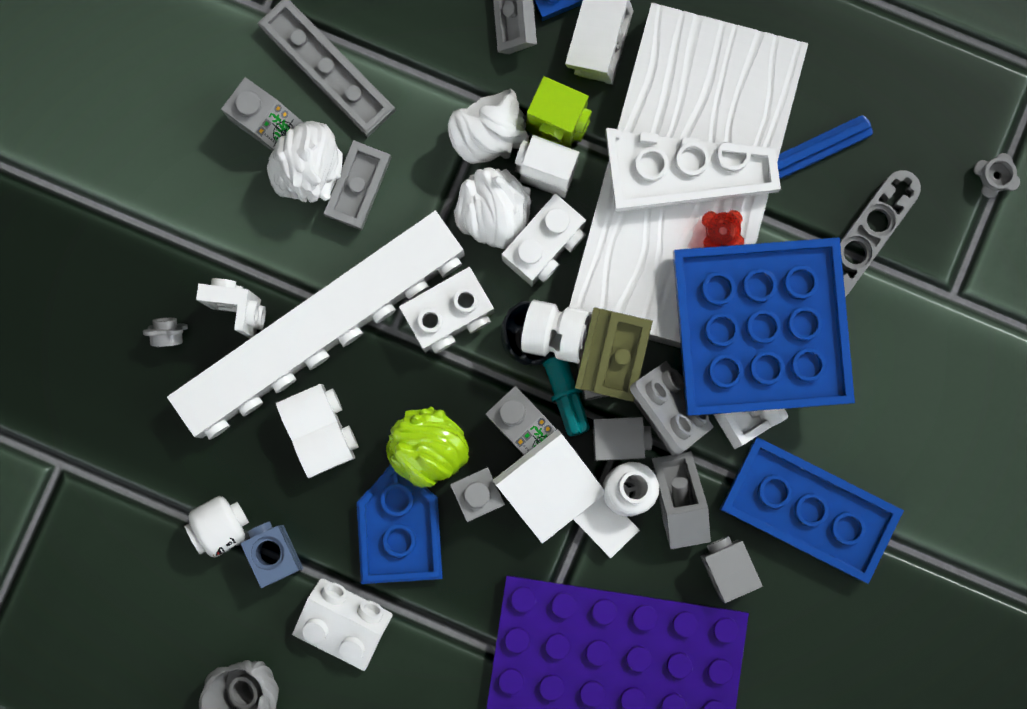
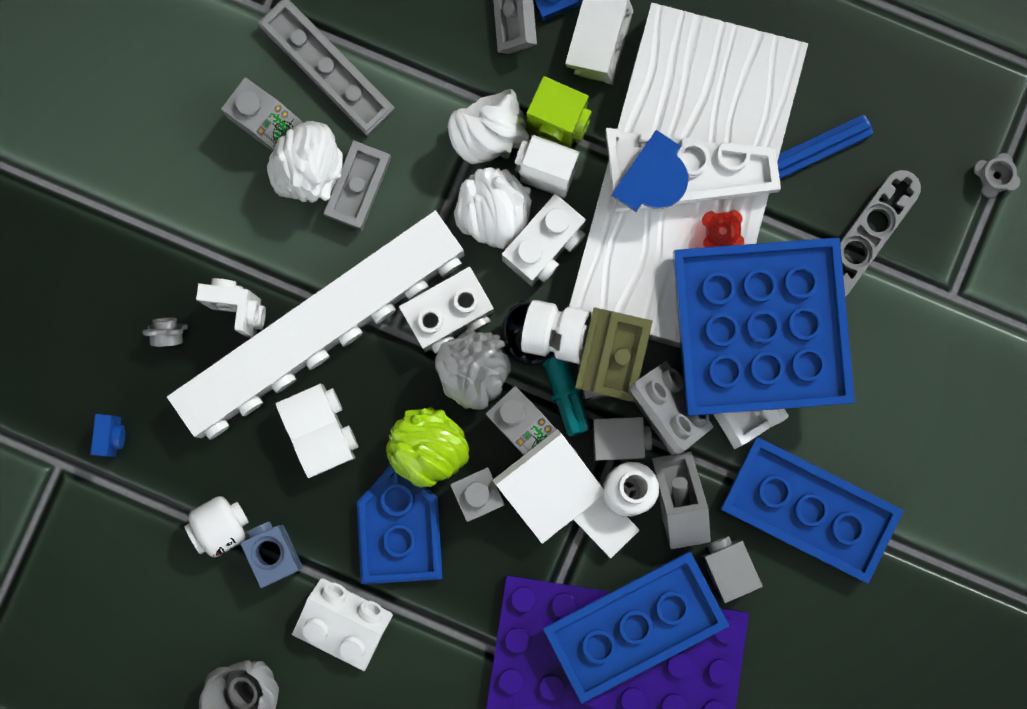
none -> blue plate [90,414,125,457]
none -> light grey hair [435,328,511,410]
none -> blue plate [543,551,729,704]
none -> blue piece [611,130,688,212]

